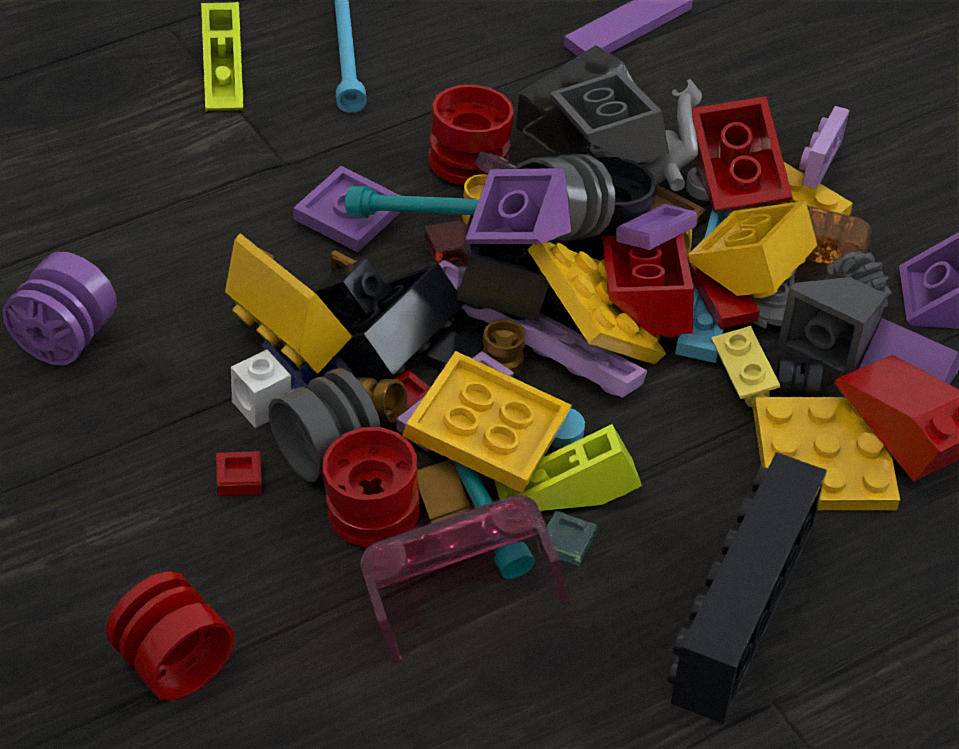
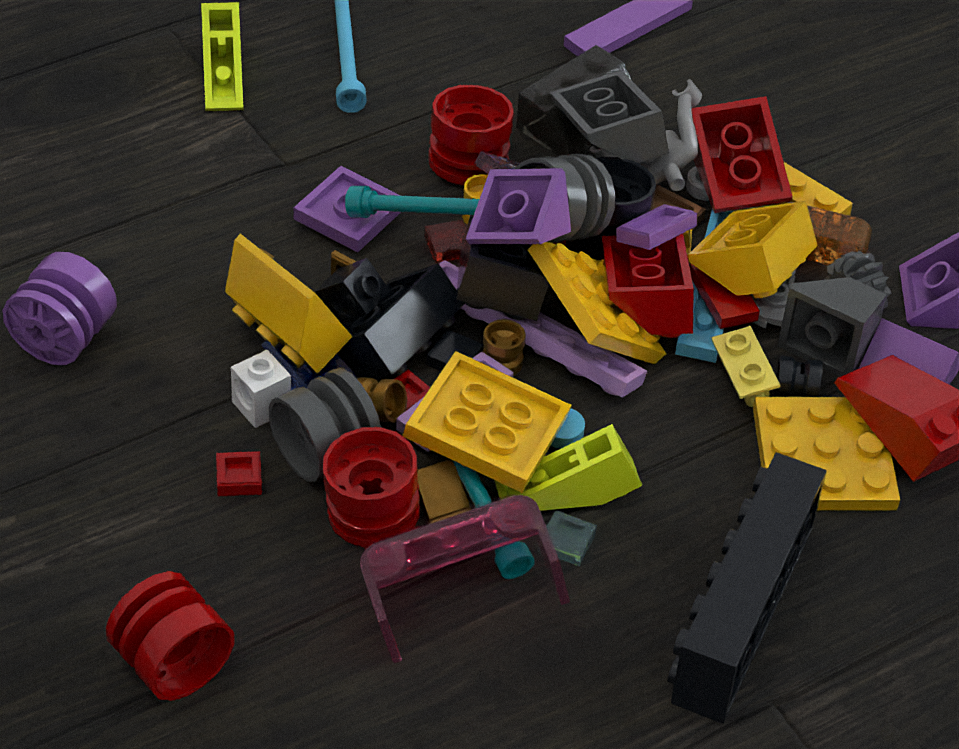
lavender plate [799,106,850,189] -> none

